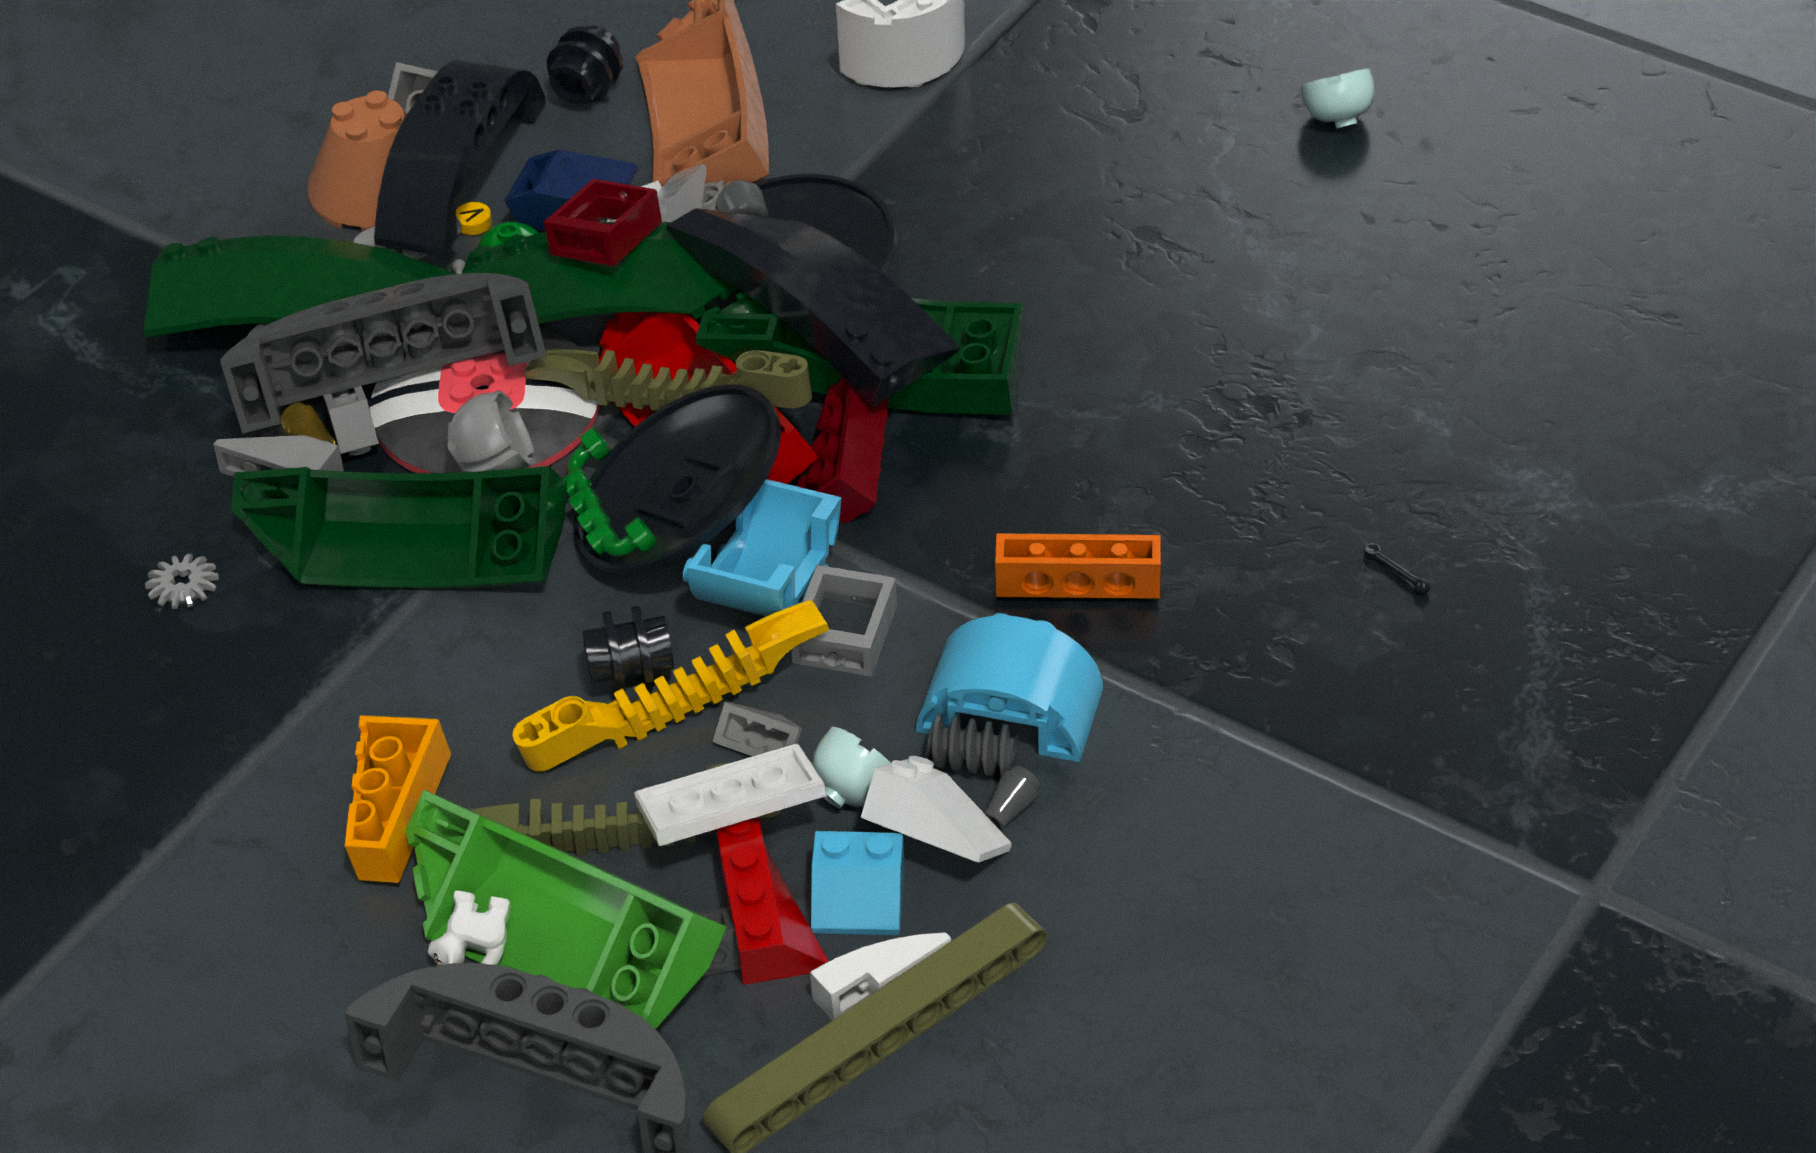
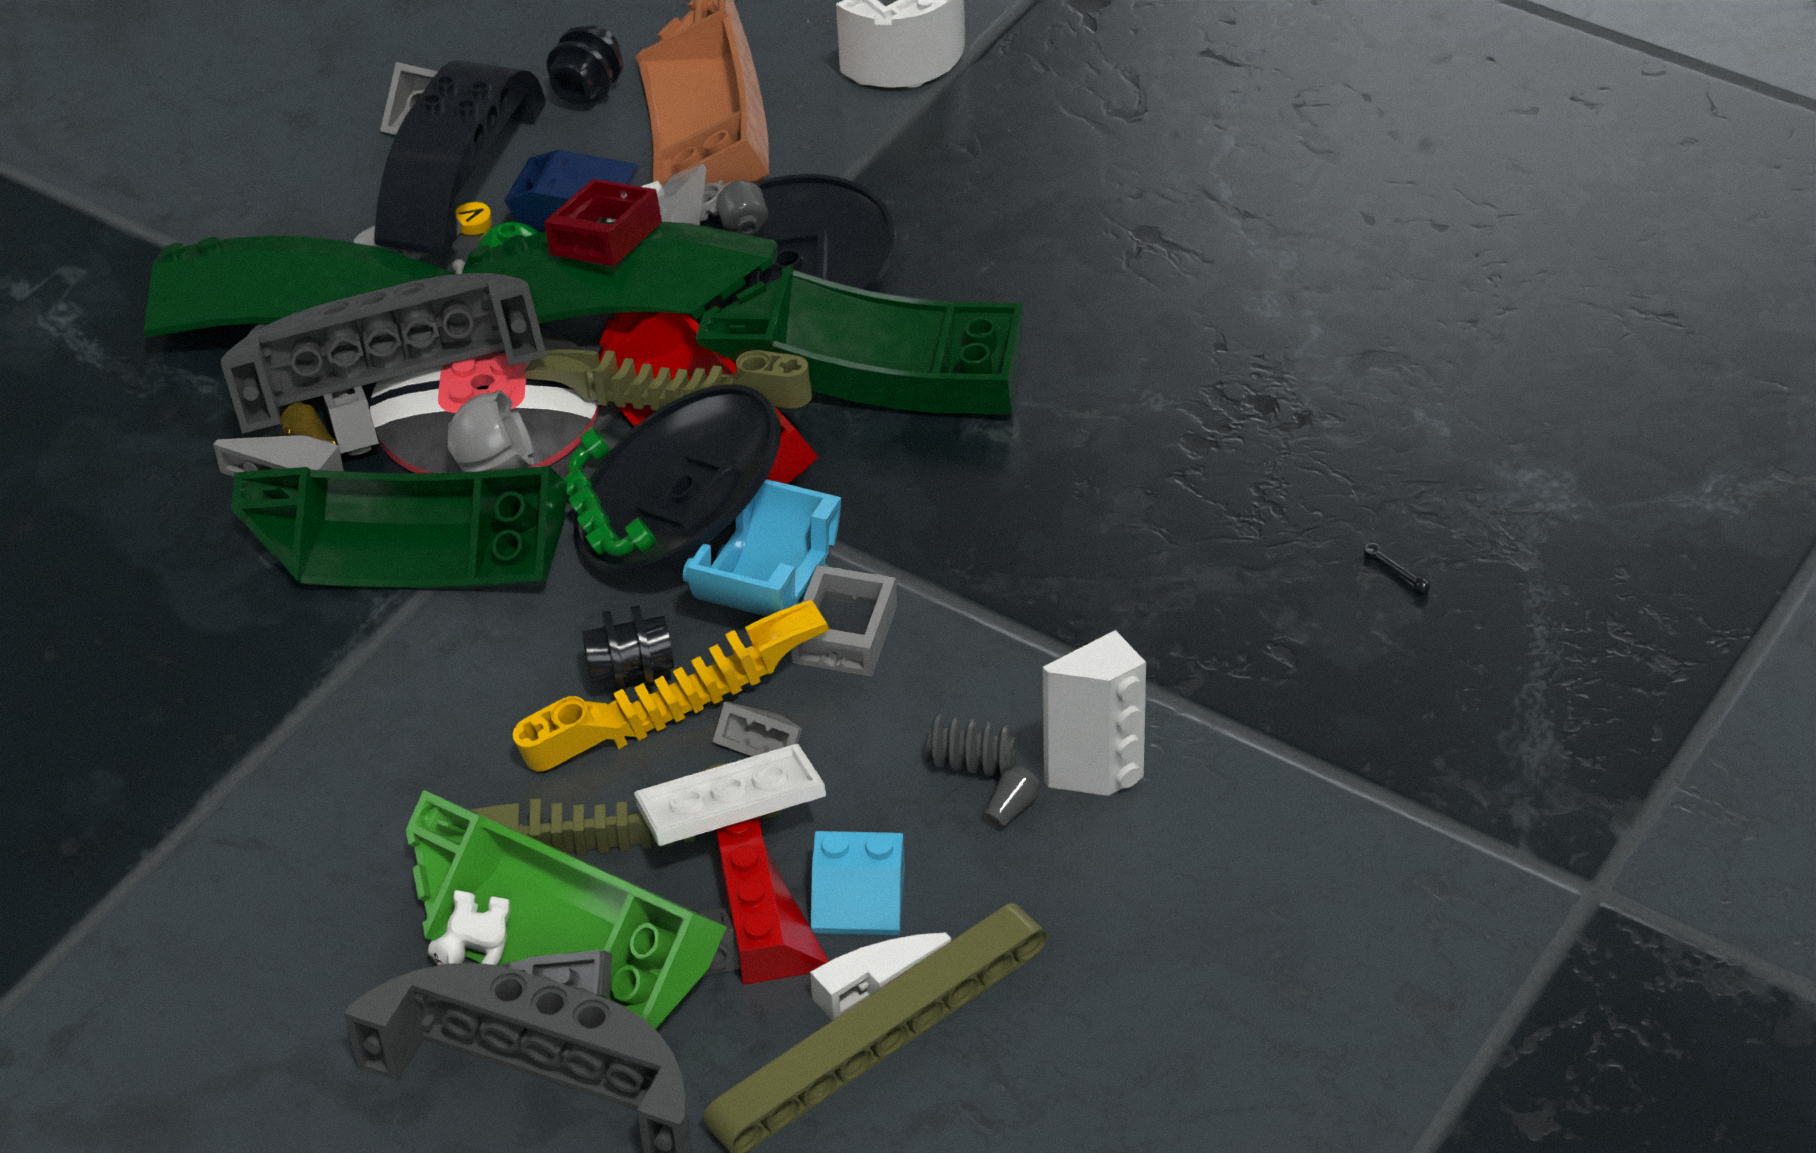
light grey gear [145,554,219,609] -> none
nougat cone [307,90,407,232] -> none
light orange wedge [345,715,451,883] -> none
black slope [666,208,961,407] -> none
dark red wedge [797,377,889,523] -> none
light aqua cylinder [812,726,892,808] -> none
white slope [861,756,1012,863] -> none
medium azure cylinder [916,613,1103,762] -> none
orange brick [995,533,1161,599] -> none
light aqua cylinder [1301,68,1375,128] -> none
none -> dark grey hinge [501,950,613,999]
none -> white slope [1043,630,1146,796]

